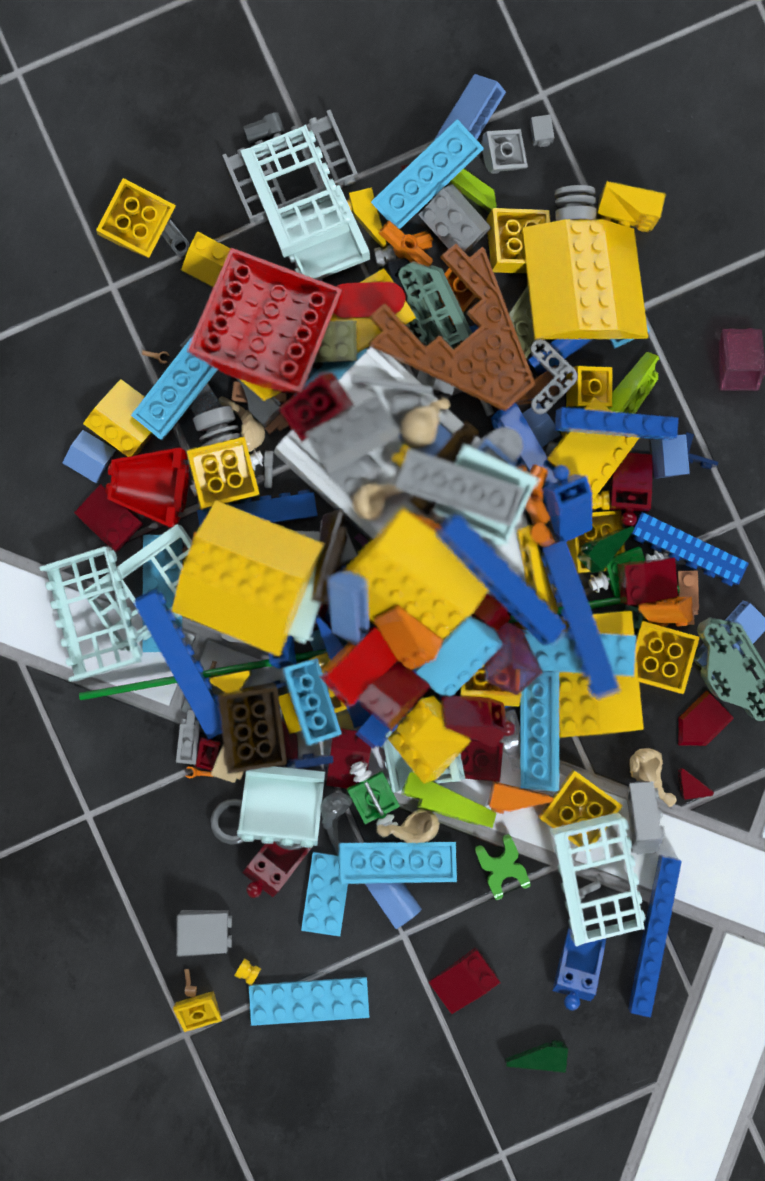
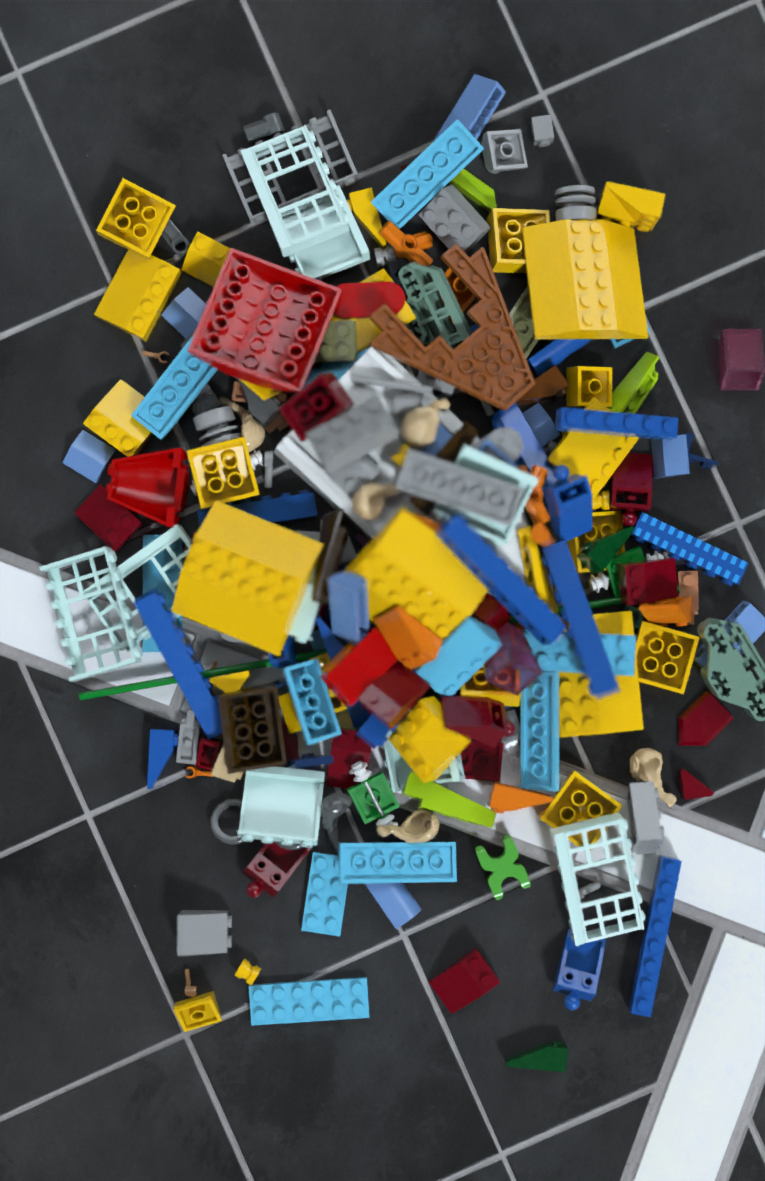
light grey beam [530,339,578,415] -> none
none -> yellow slope [94,249,182,342]
none -> blue slope [147,729,179,789]
none -> medium blue slope [162,287,206,339]

